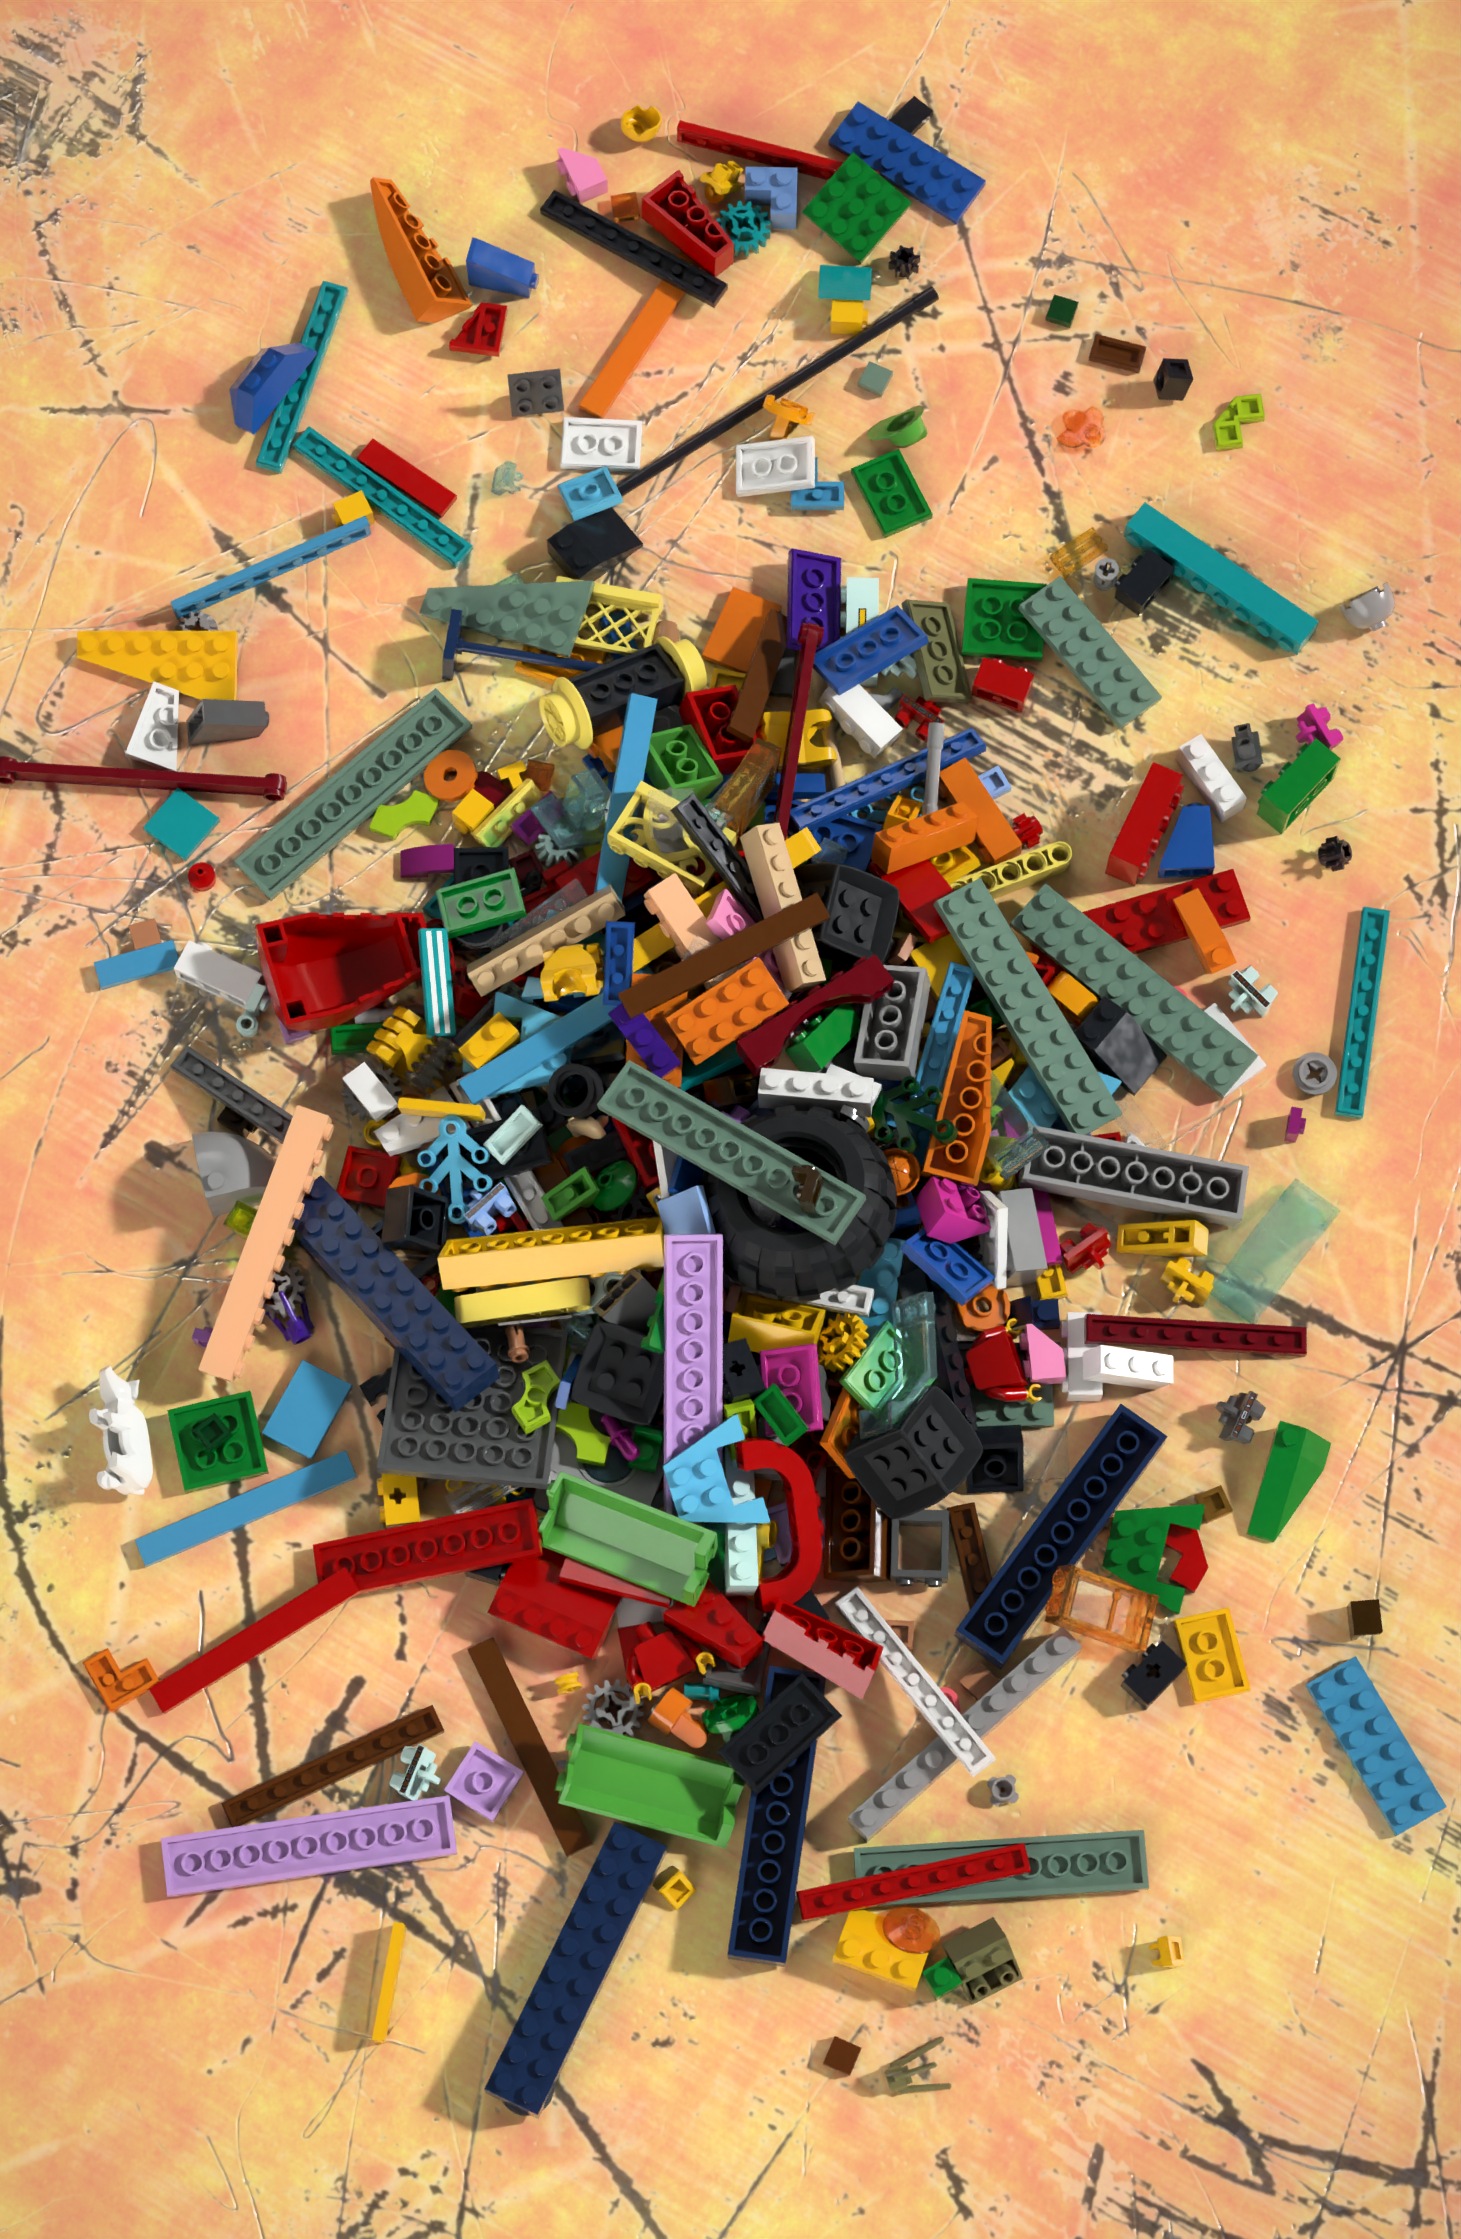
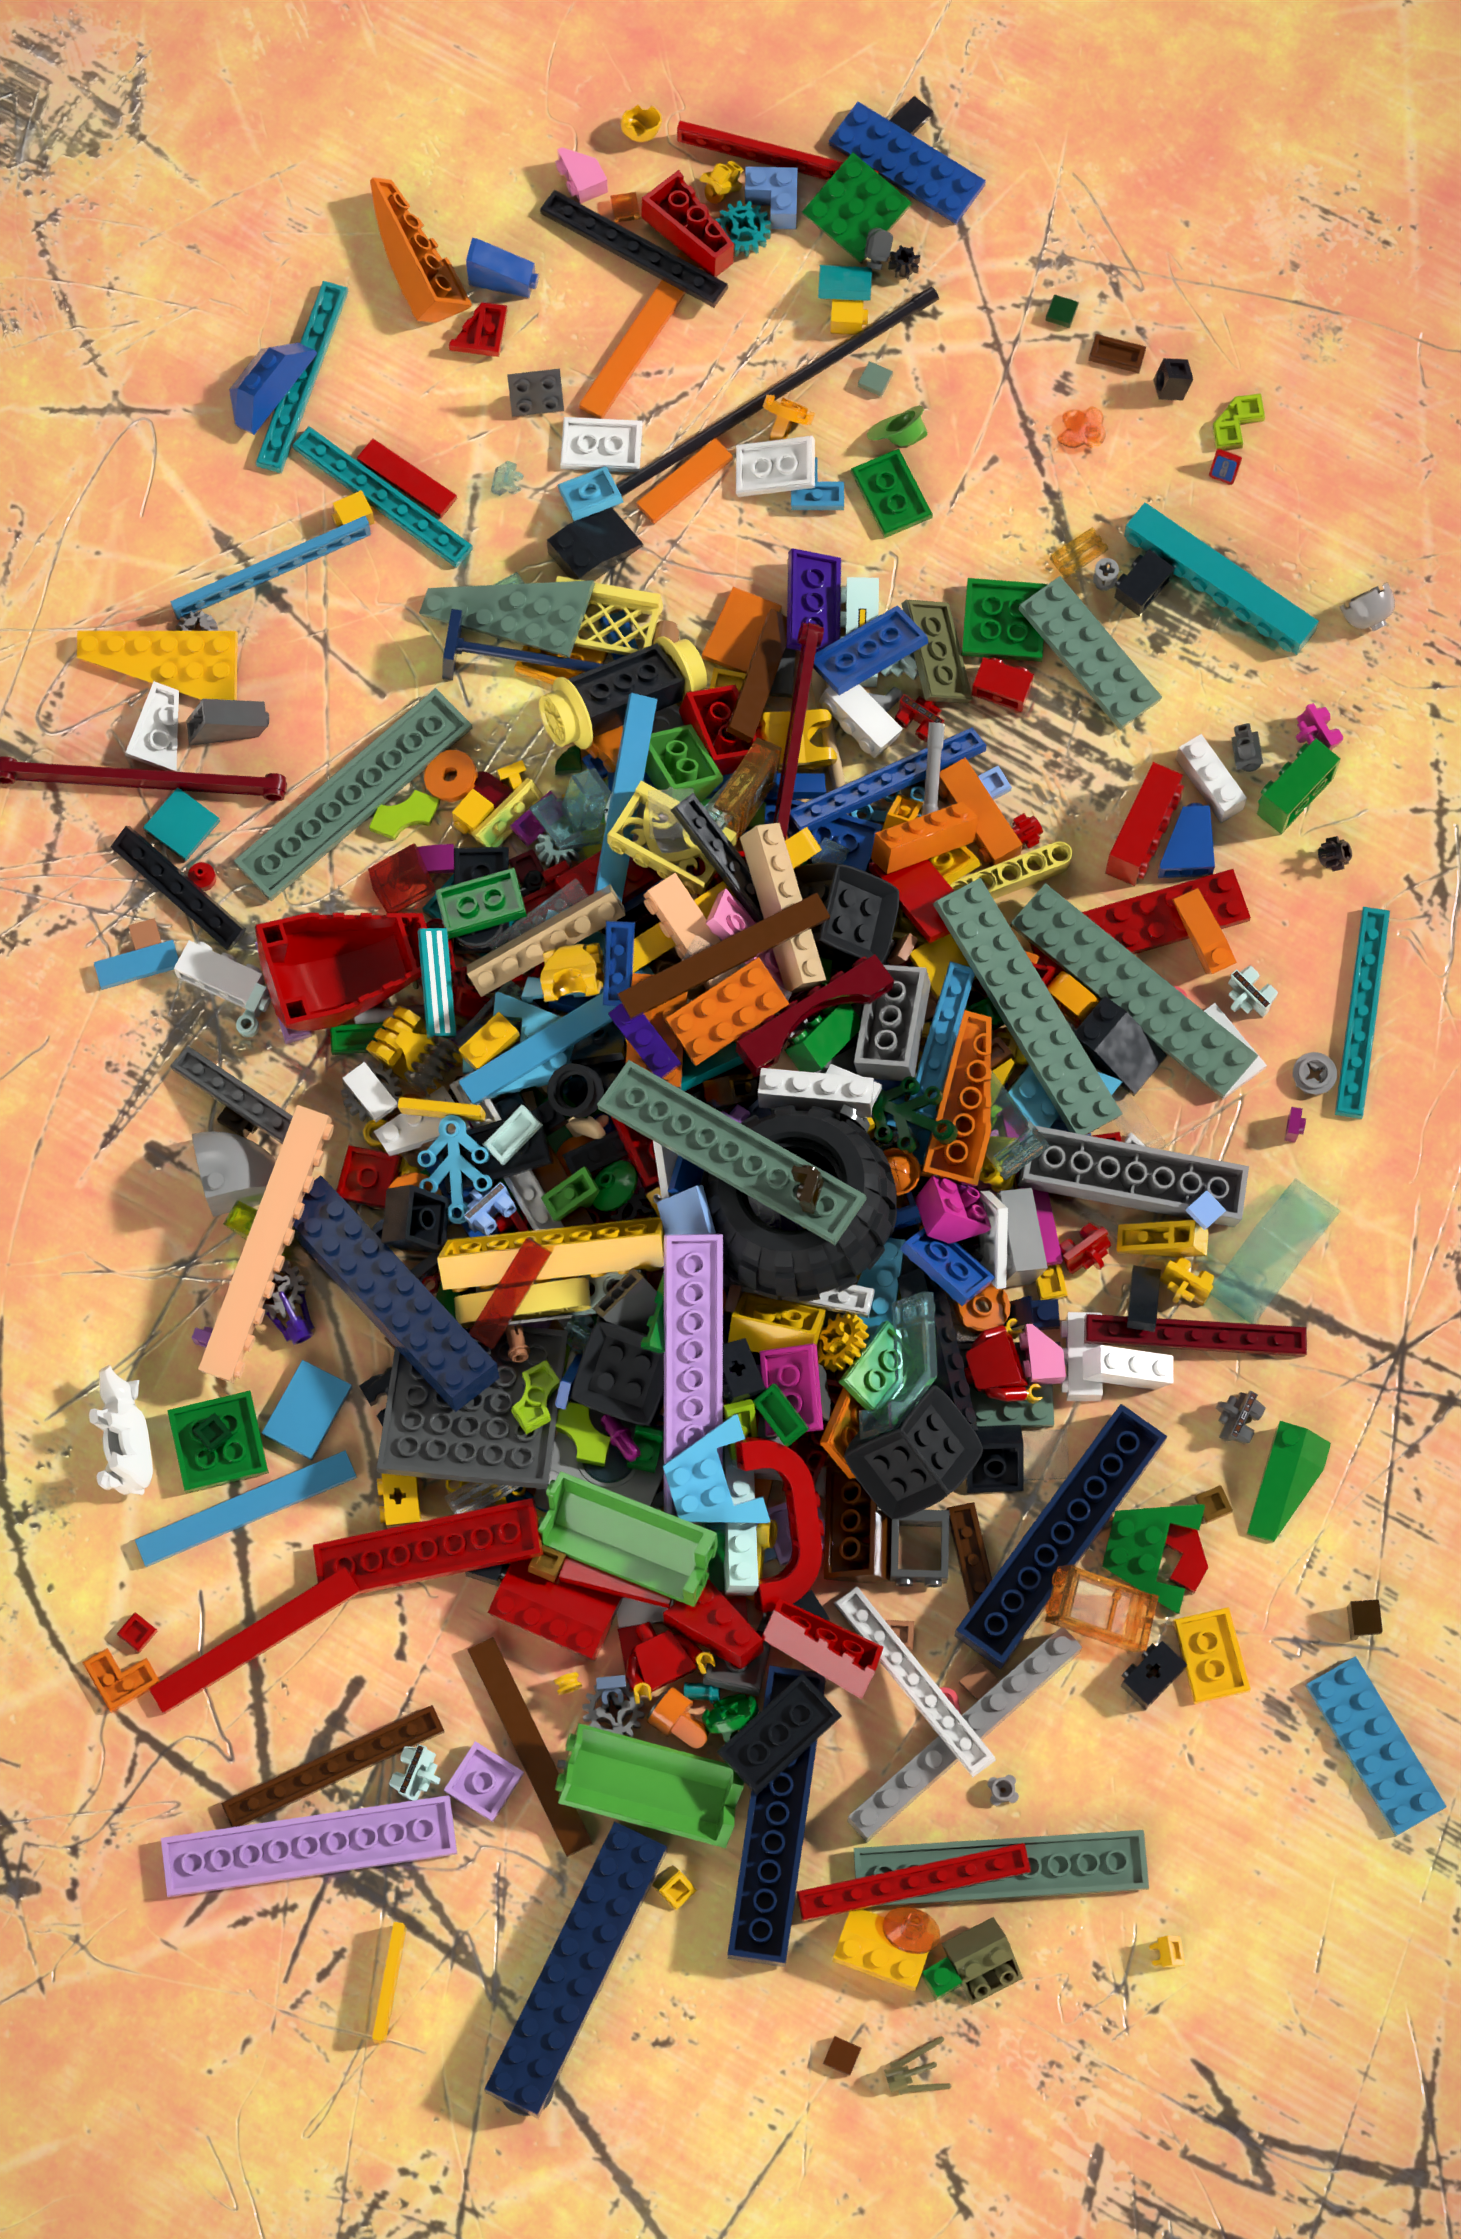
clear orange tile [523,759,555,792] -> none
none -> black tile [111,826,246,950]
none -> red tile [117,1612,158,1653]
none -> clear red slope [368,843,436,913]
none -> clear red tile [469,1237,553,1349]
none -> pearl gold plate [528,1545,566,1582]
none -> dark green tile [555,745,582,775]
none -> sand blue tile [596,1675,626,1705]
none -> orange tile [636,438,733,524]
none -> dark grey arm [864,228,893,270]
none -> black tile [1127,1265,1161,1332]
none -> light blue tile [1185,1191,1226,1231]
none -> slope [1209,449,1242,485]

